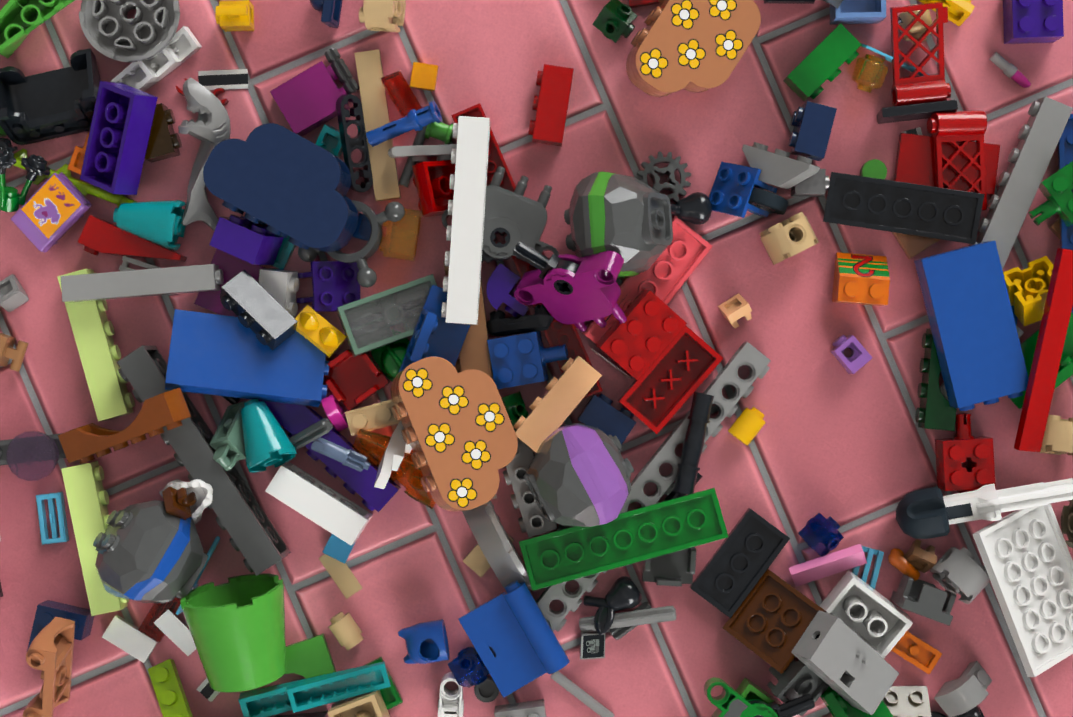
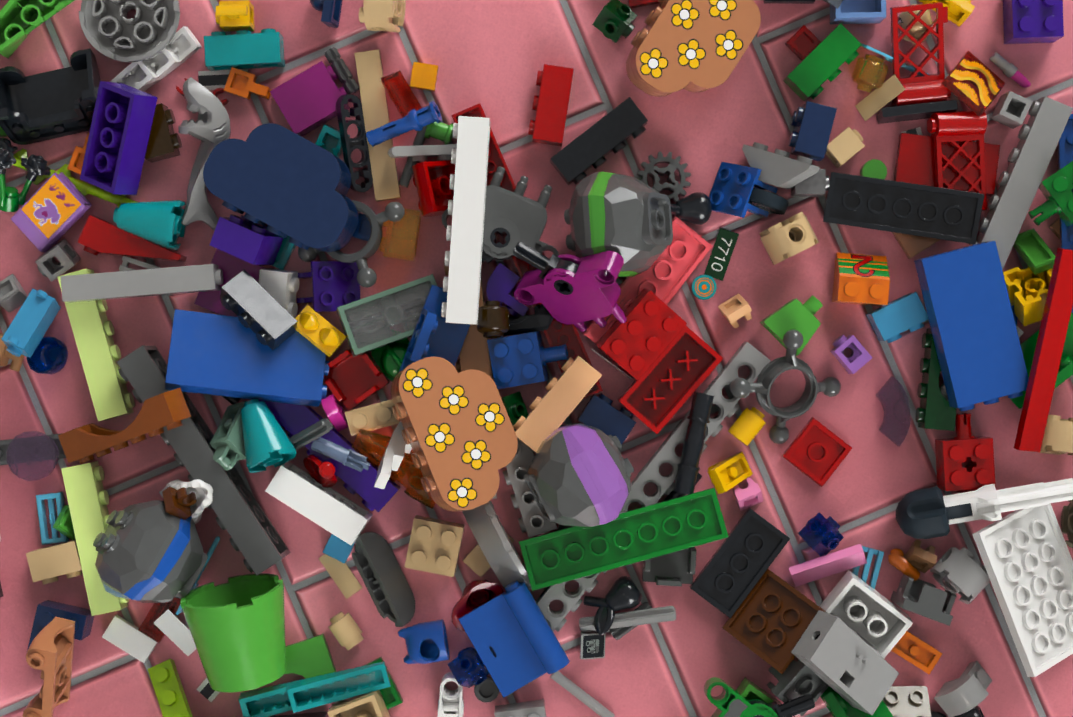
none -> dark azure brick [1,289,61,358]
none -> tan brick [26,540,82,585]
none -> clear blue hair [27,337,68,375]
none -> flat silver brick [35,239,80,282]
none -> bright green tile [53,505,76,540]
none -> teal brick [204,29,285,71]
none -> orange plate [224,67,271,100]
none -> red piece [303,455,338,488]
none -> dark grey brick [352,532,415,627]
none -> tan brick [404,515,465,577]
none -> dark red piece [451,579,504,631]
none -> dark brown head [477,300,510,338]
none -> black brick [550,97,648,185]
none -> teal tile [691,275,717,300]
none -> dark green sticker [704,228,739,281]
none -> yellow slope [708,452,753,494]
none -> dark grey piece [730,330,841,444]
none -> bright pink tile [734,478,763,511]
none -> bright green torso [760,295,823,356]
none -> red tile [782,417,852,487]
none -> red tile [785,25,821,61]
none -> tan brick [825,127,865,168]
none -> tan sticker [855,74,905,121]
none -> dark azure brick [866,292,928,343]
none -> clear purple tile [876,376,911,446]
none -> slope [942,50,1005,116]
none -> light grey brick [990,91,1033,129]
none -> bright green tile [1013,228,1056,275]

